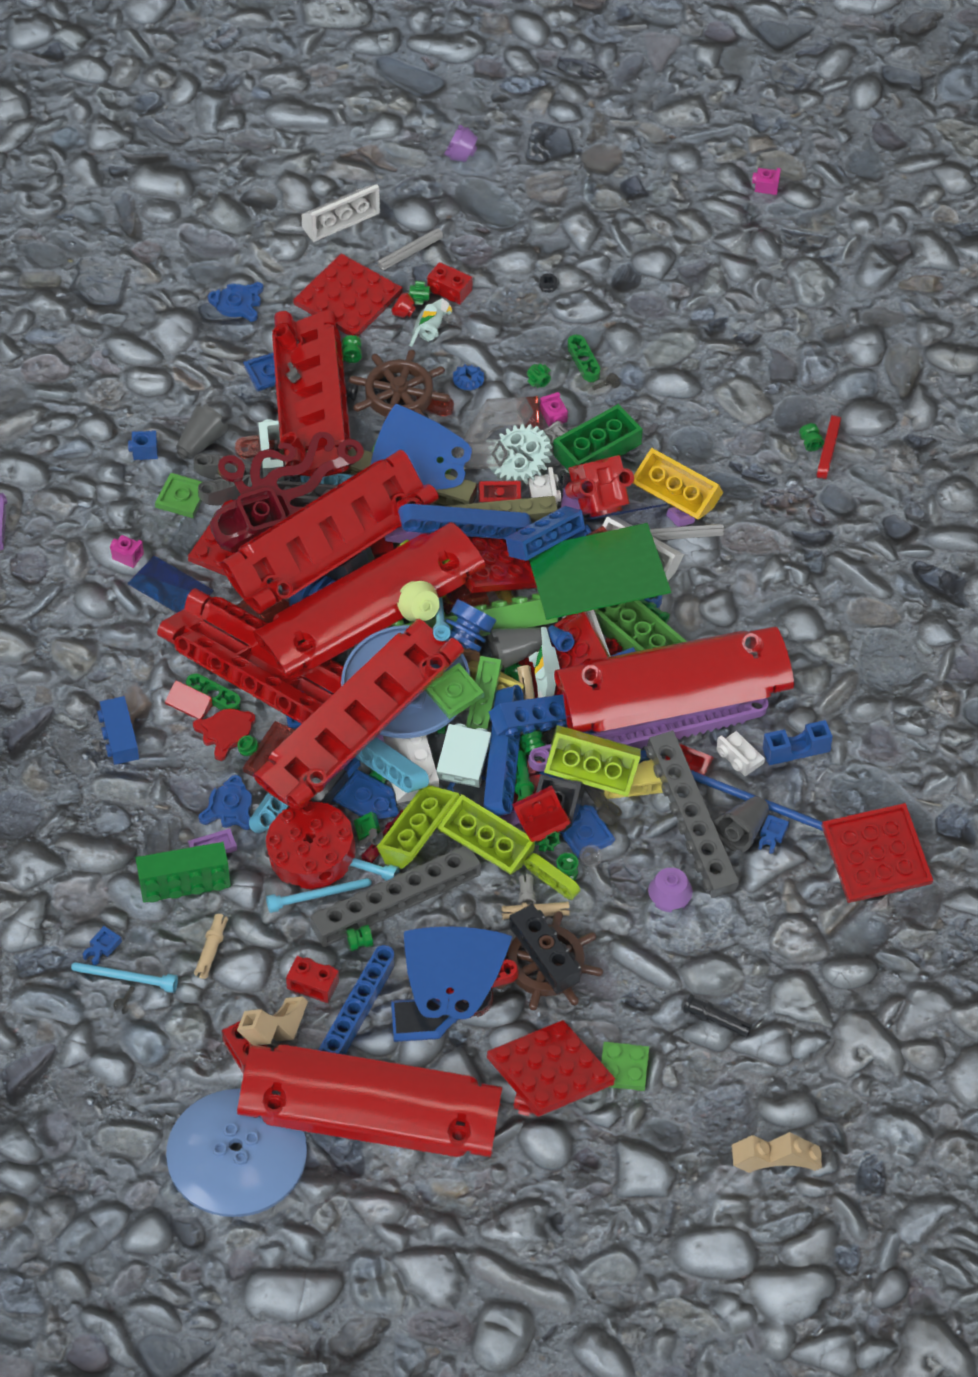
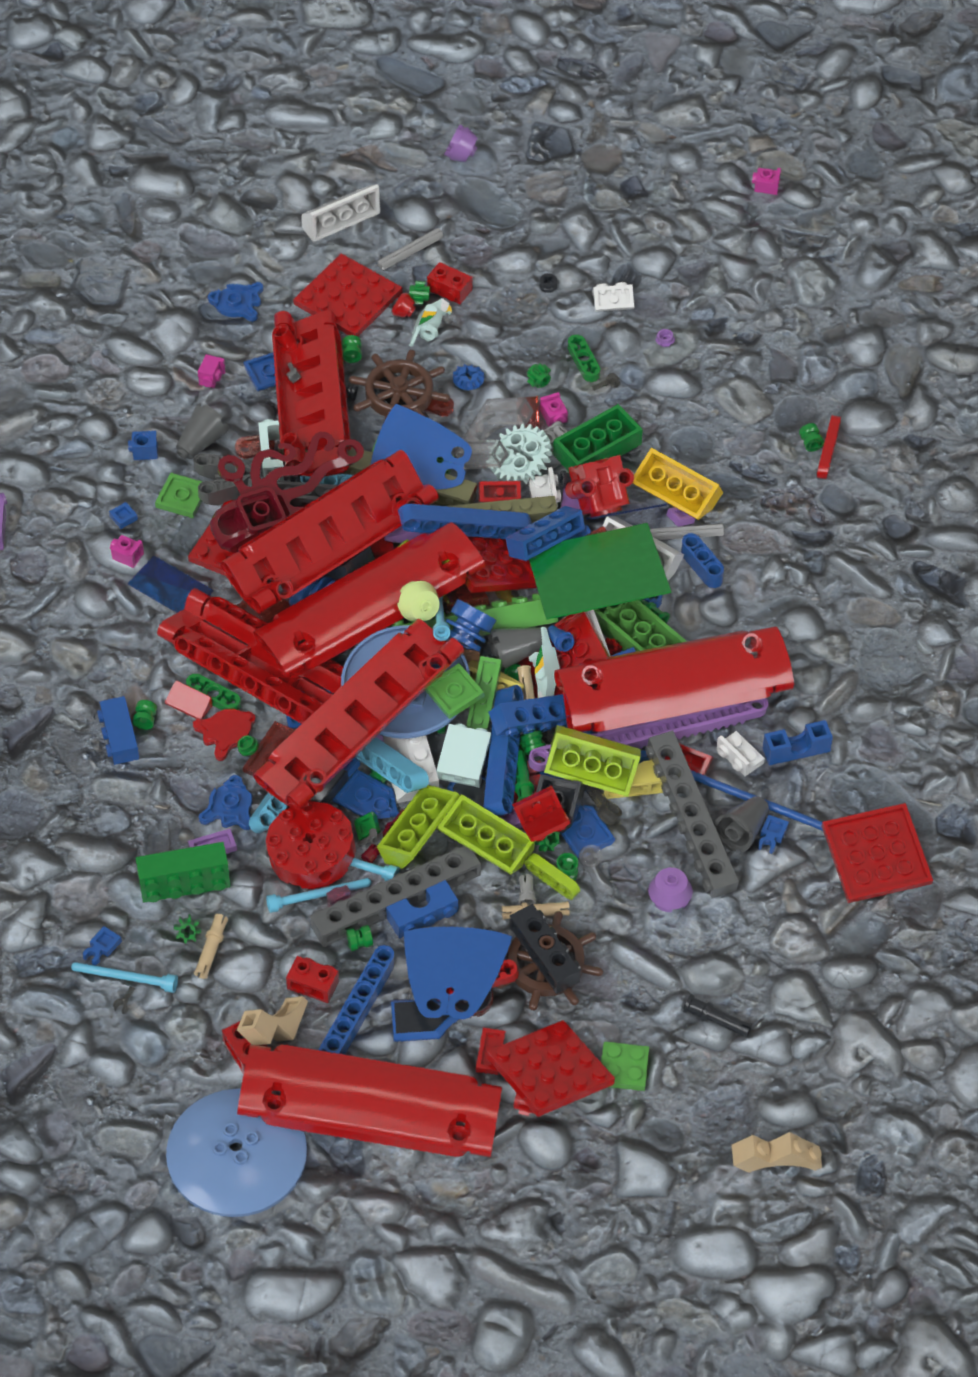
none -> blue plate [109,502,138,529]
none -> green wheel [132,700,157,730]
none -> green gear [174,914,201,944]
none -> dark pink brick [198,354,226,388]
none -> clear pink plate [326,885,351,907]
none -> blue arch [386,880,458,939]
none -> red plate [476,1028,506,1075]
none -> white bracket [592,282,634,312]
none -> medium lavender plate [656,329,675,347]
none -> blue beam [681,533,724,588]

